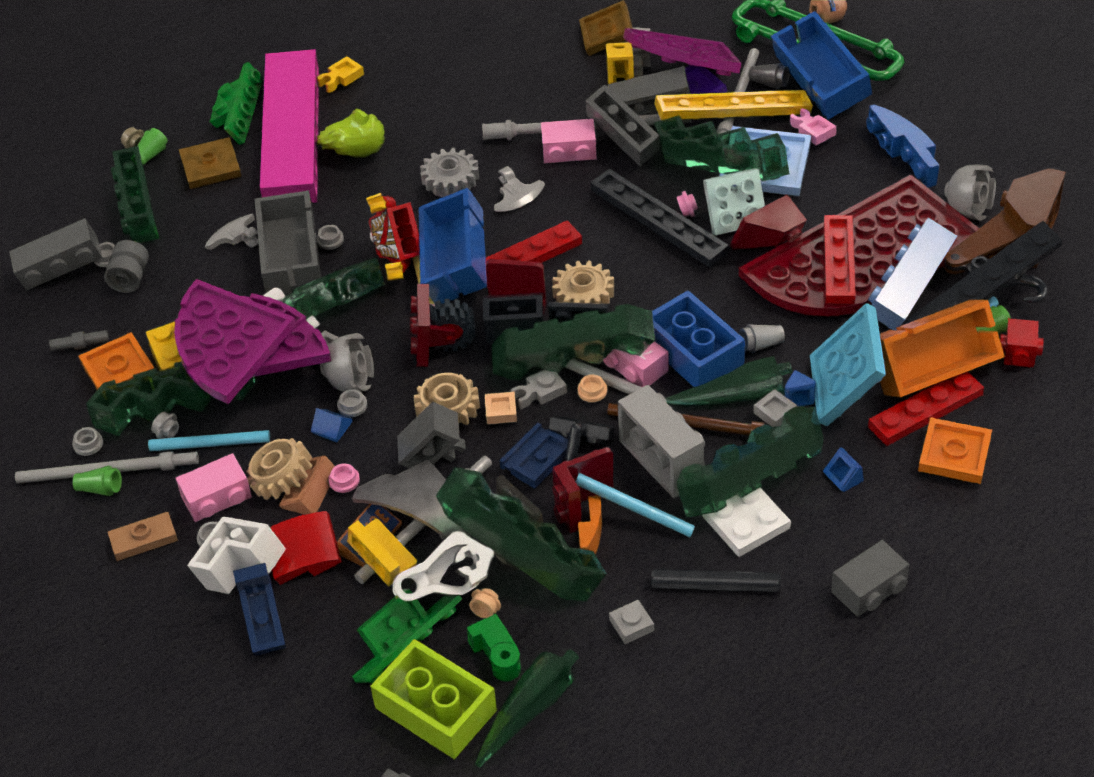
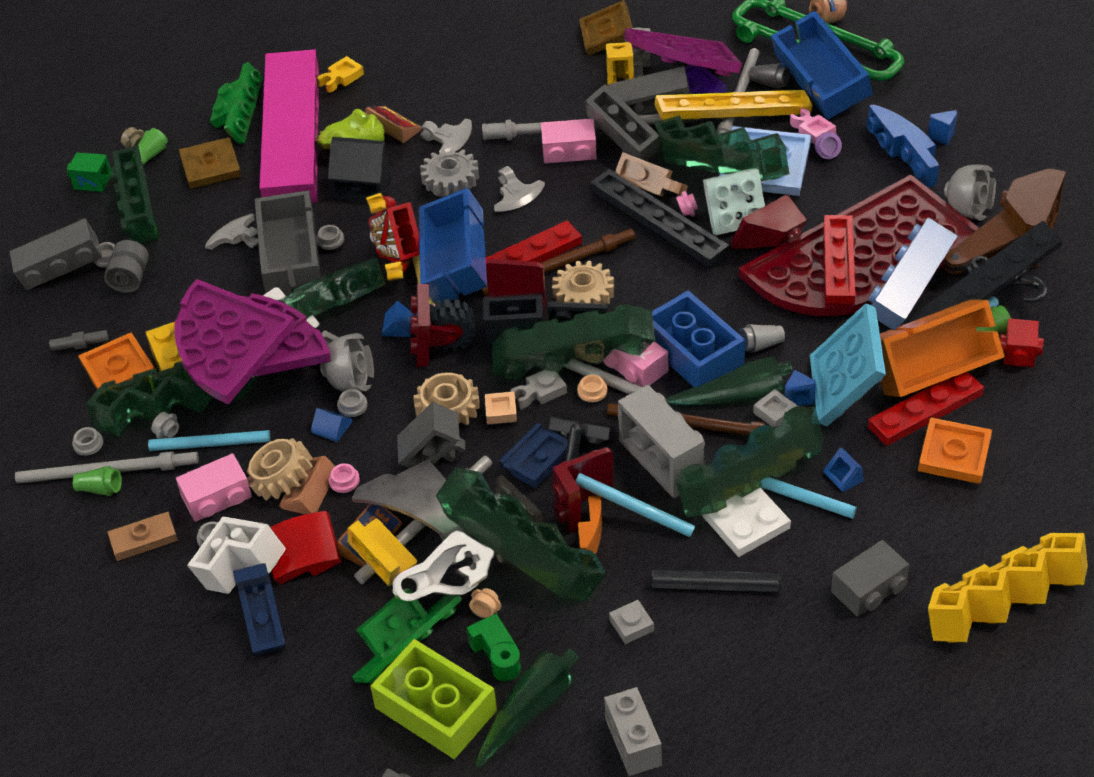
none -> green brick [67,152,112,192]
none -> black slope [328,137,391,201]
none -> nougat slope [365,106,422,143]
none -> blue slope [382,301,414,337]
none -> light grey piece [420,118,472,154]
none -> reddish brown bar [480,228,636,296]
none -> light grey brick [604,687,662,776]
none -> medium nougat plate [615,152,688,196]
none -> medium azure bar [734,467,857,519]
none -> medium lavender plate [815,132,842,159]
none -> blue slope [928,110,957,145]
none -> yellow brick [928,533,1088,643]

